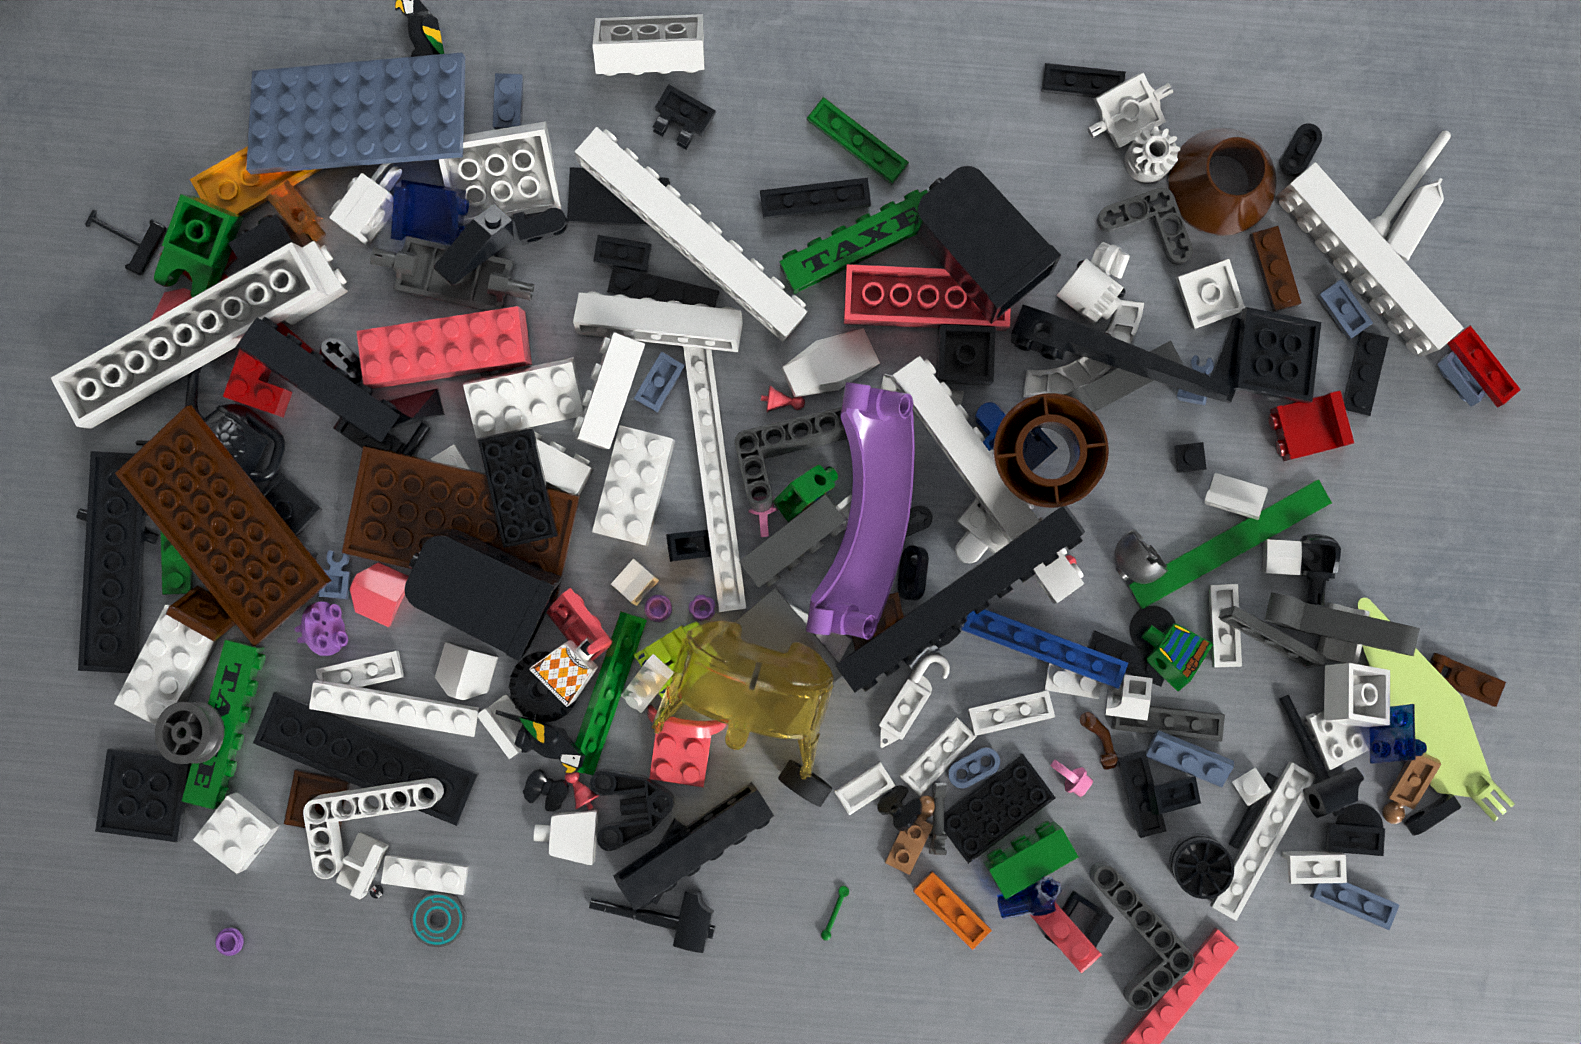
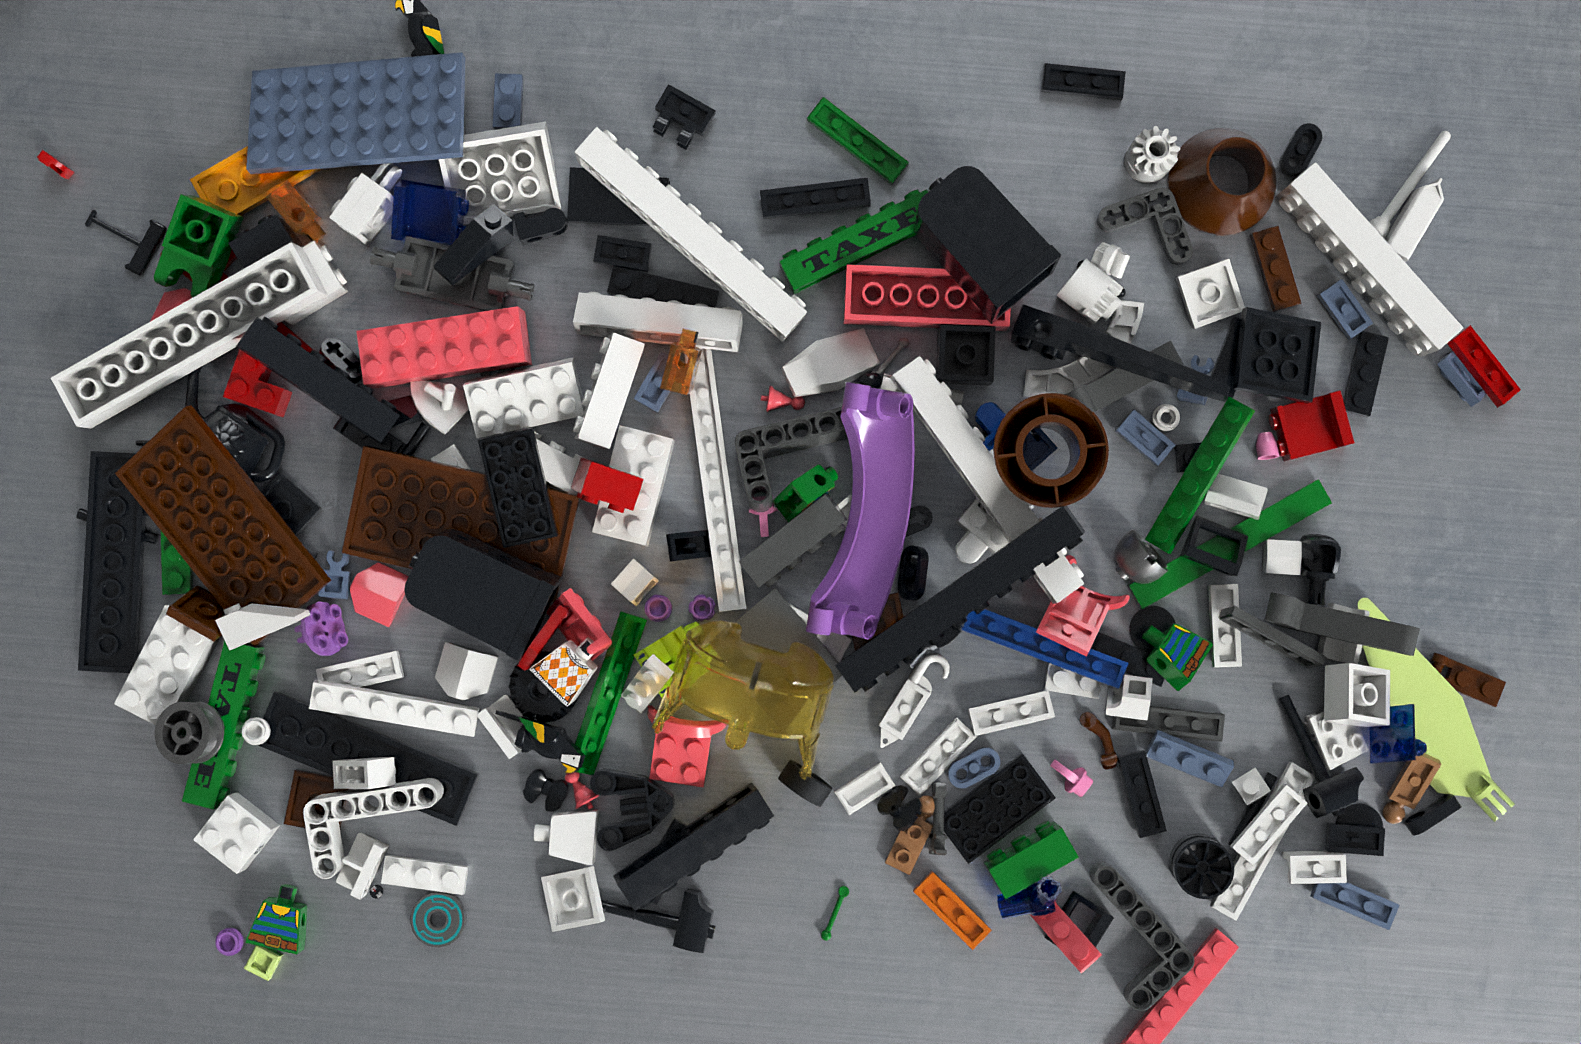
black plate [95,748,192,842] -> none
white slope [593,14,705,76] -> none
white plate [1087,73,1173,148] -> none
black plate [1147,776,1201,815] -> none
none -> red tile [37,150,75,180]
none -> white slope [215,603,310,650]
none -> white plate [242,717,271,745]
none -> yellowish green tile [244,945,283,981]
none -> torso [246,884,308,955]
none -> white arch [332,757,396,789]
none -> white shield [410,381,469,434]
none -> red tile [517,605,567,671]
none -> white plate [541,866,605,932]
none -> red brick [571,457,644,513]
none -> clear orange torso [660,328,702,395]
none -> hinge [858,337,910,389]
none -> coral piece [1036,586,1130,657]
none -> sand blue plate [1115,410,1176,466]
none -> green plate [1145,397,1255,554]
none -> white plate [1152,404,1180,431]
none -> black tile [1180,515,1248,576]
none -> white plate [1230,784,1307,866]
none -> bright pink hose [1256,432,1280,460]

